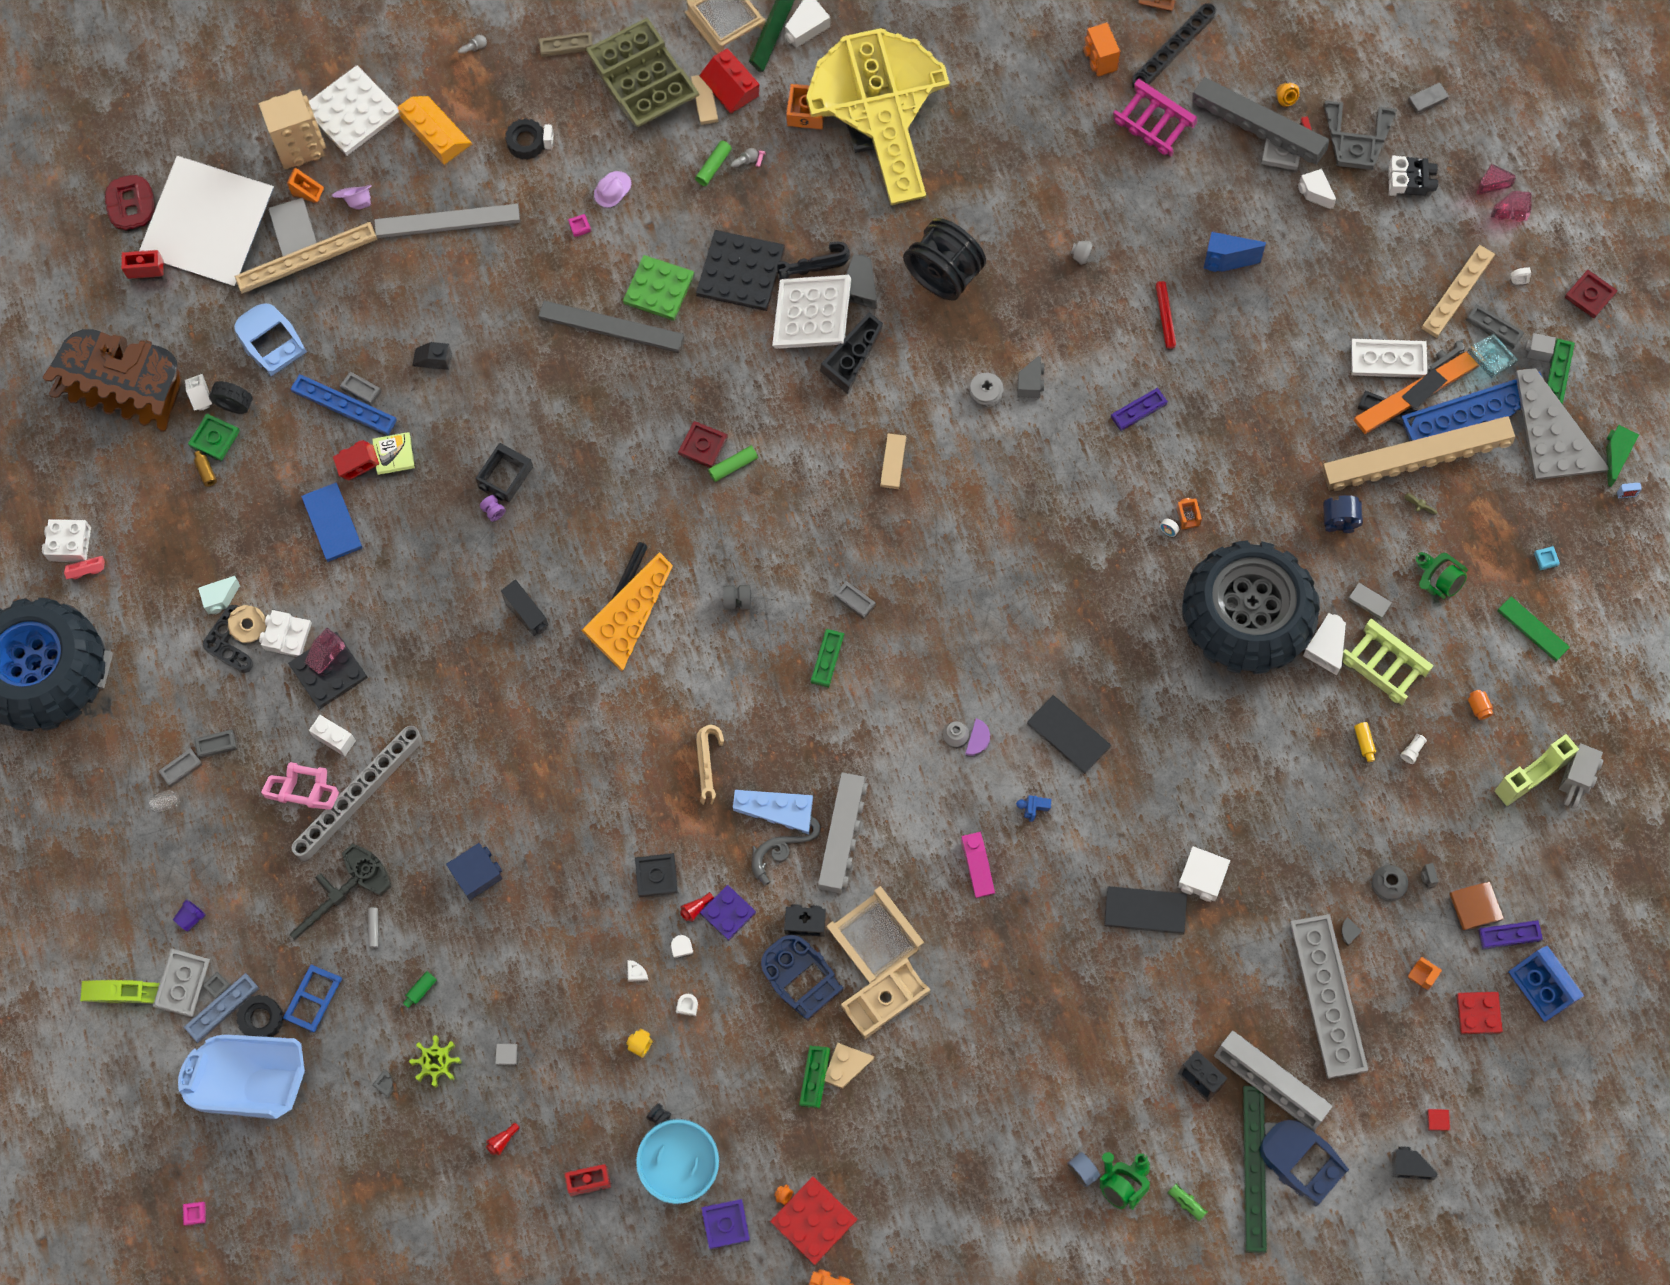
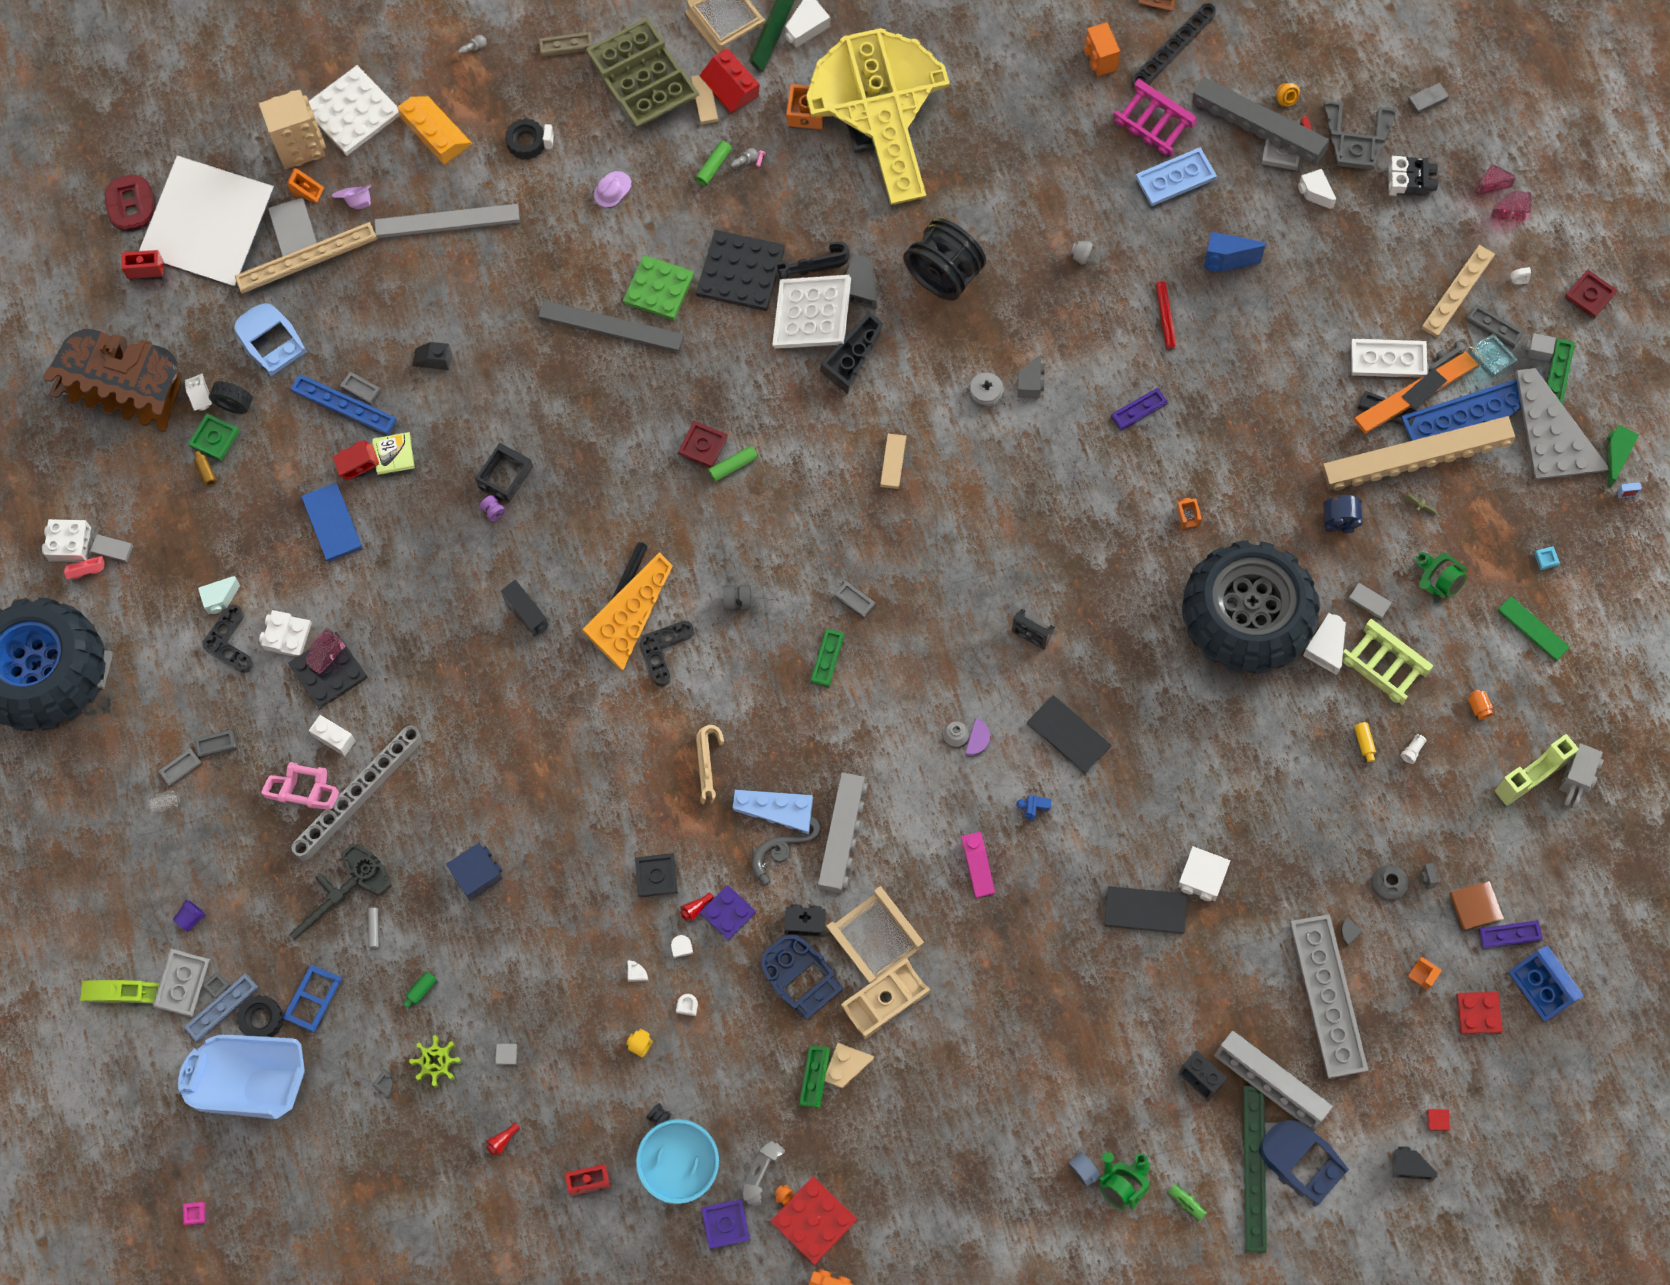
tan tile [228,605,266,643] -> none
dark pink tile [568,214,591,237] -> none
white tile [1160,519,1179,537] -> none
none -> light grey tile [90,534,133,563]
none -> black beam [640,621,694,687]
none -> light grey piece [742,1141,785,1206]
none -> black piece [1012,609,1055,650]
none -> light blue plate [1135,148,1217,206]

